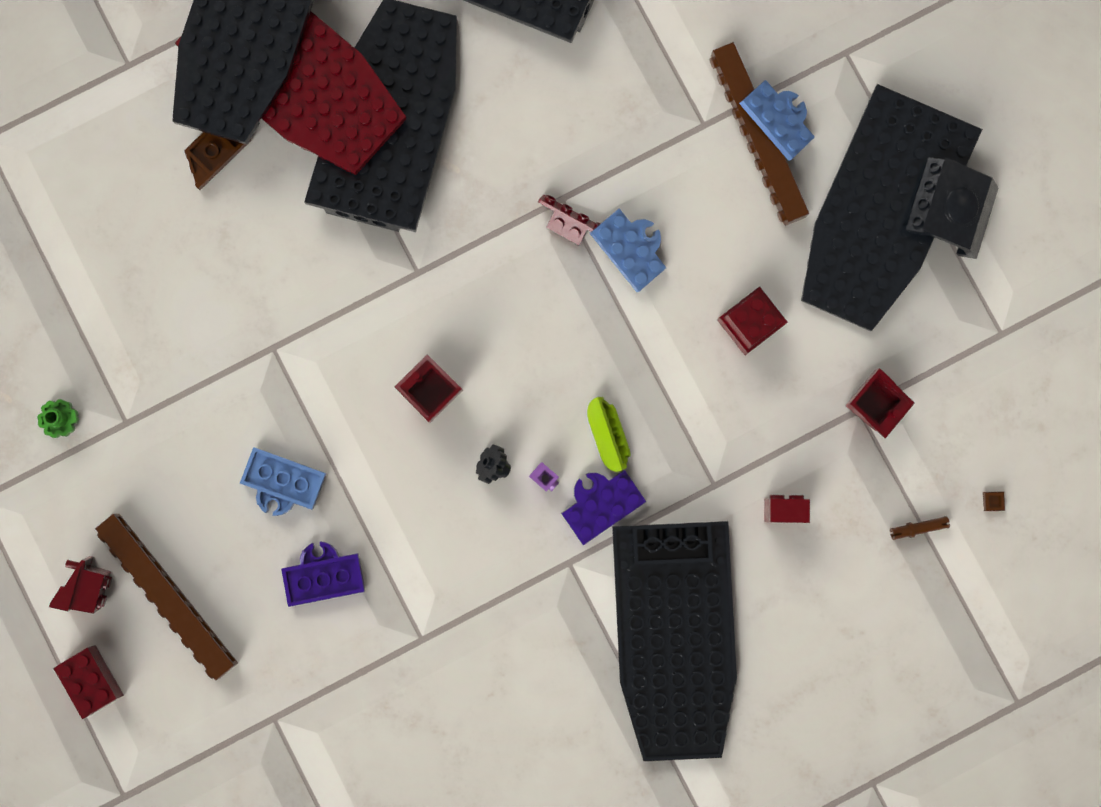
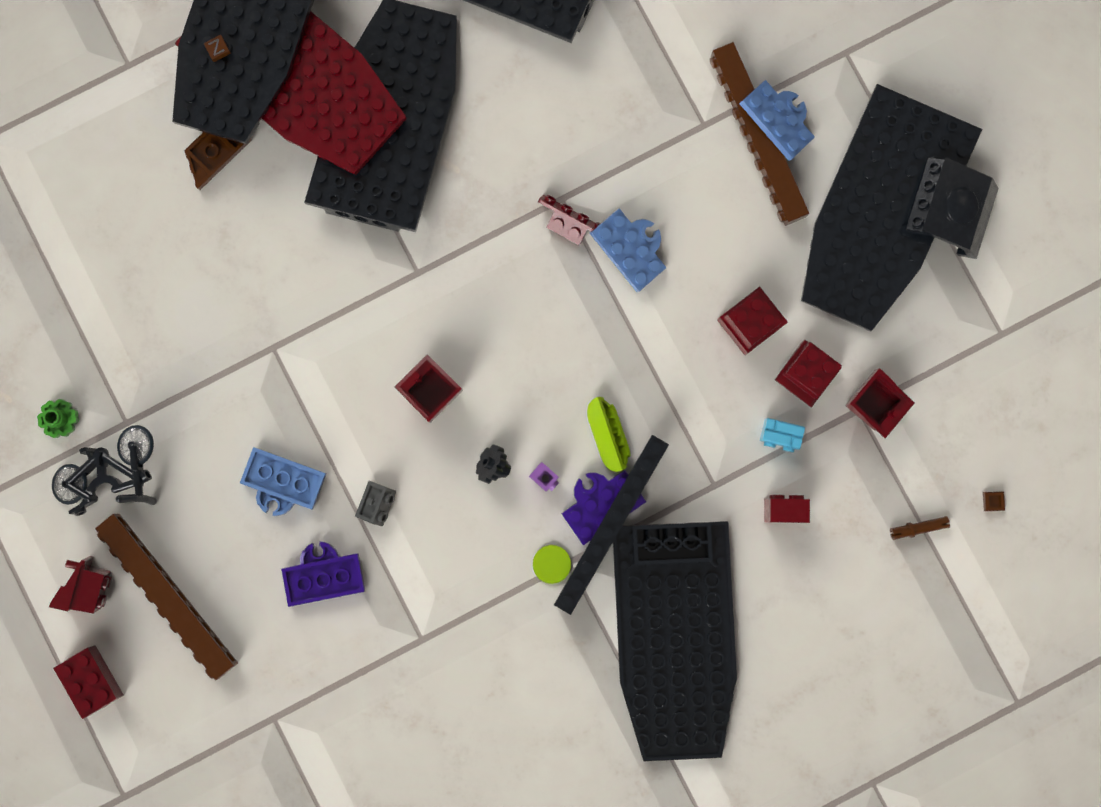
none -> black piece [52,425,157,516]
none -> reddish brown tile [204,35,231,62]
none -> dark grey bracket [355,481,396,526]
none -> lime piece [533,545,571,584]
none -> black brick [554,435,669,615]
none -> medium azure brick [760,418,805,453]
none -> dark red piece [774,340,842,408]

